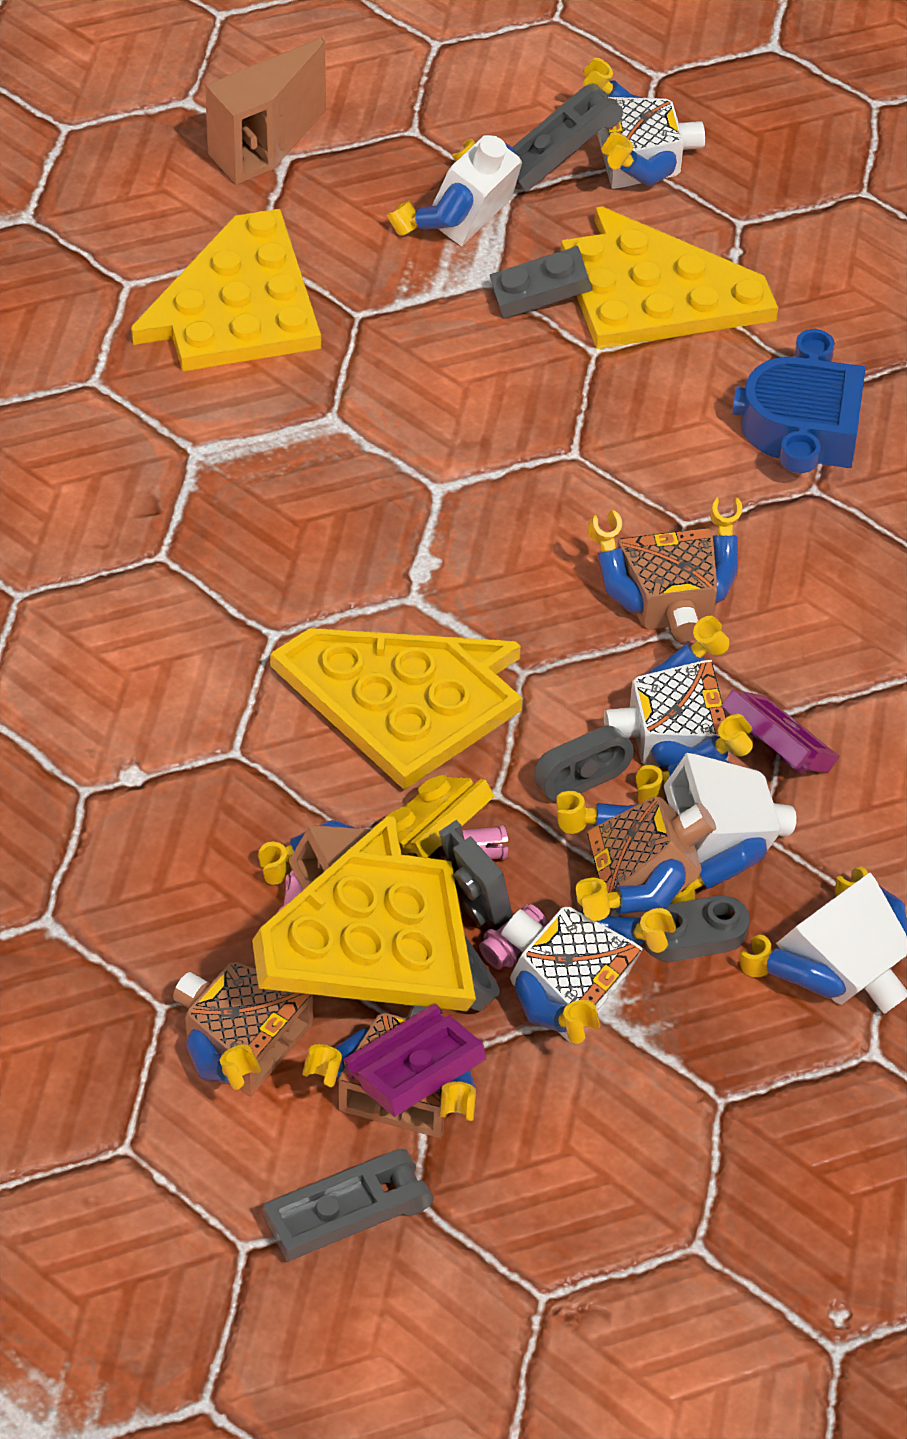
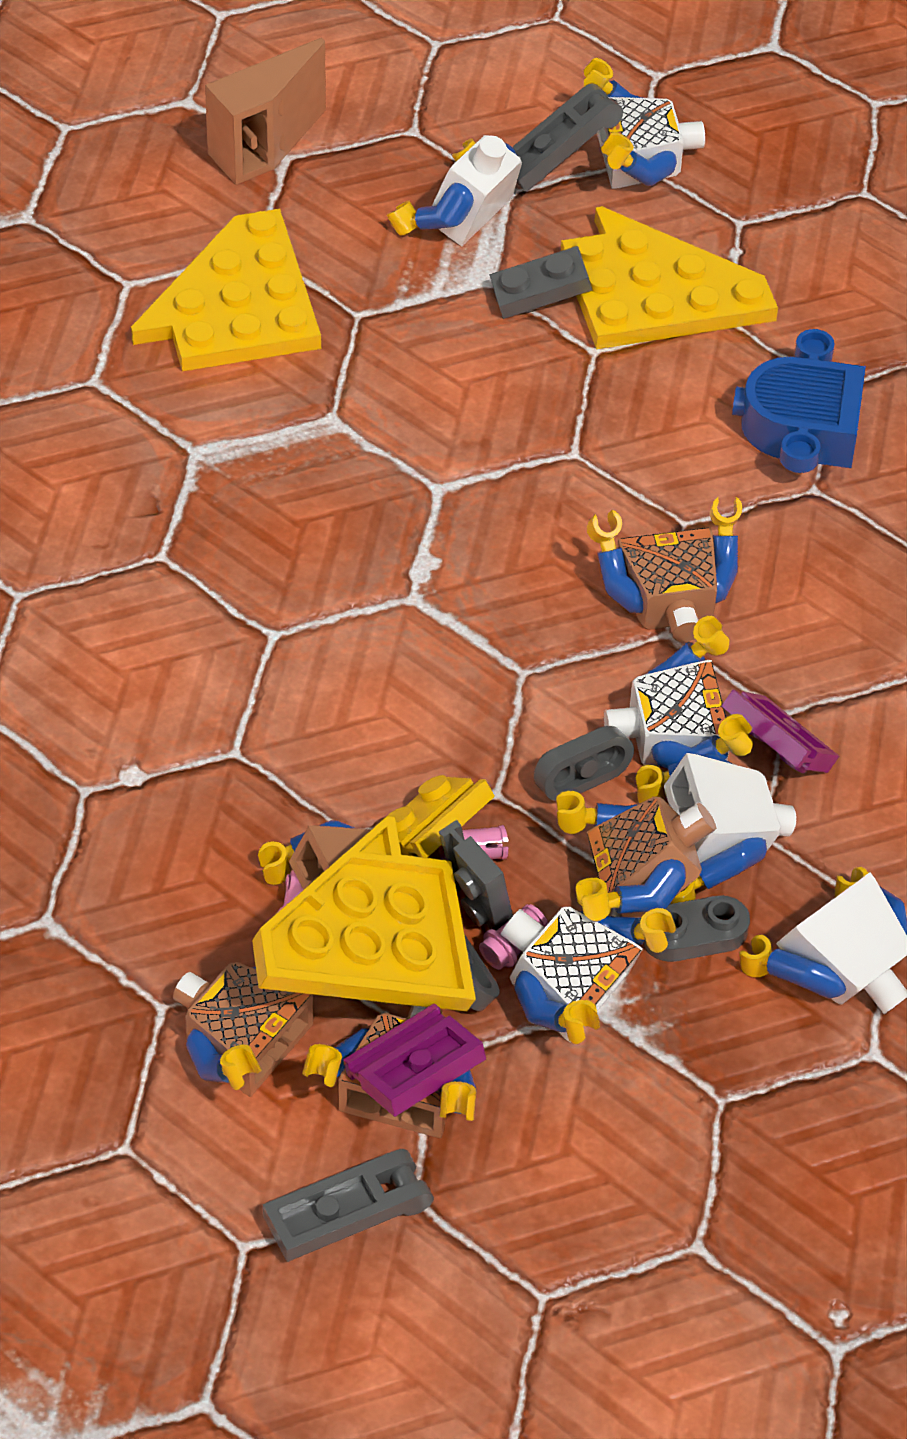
yellow wing [270,628,523,790] -> none

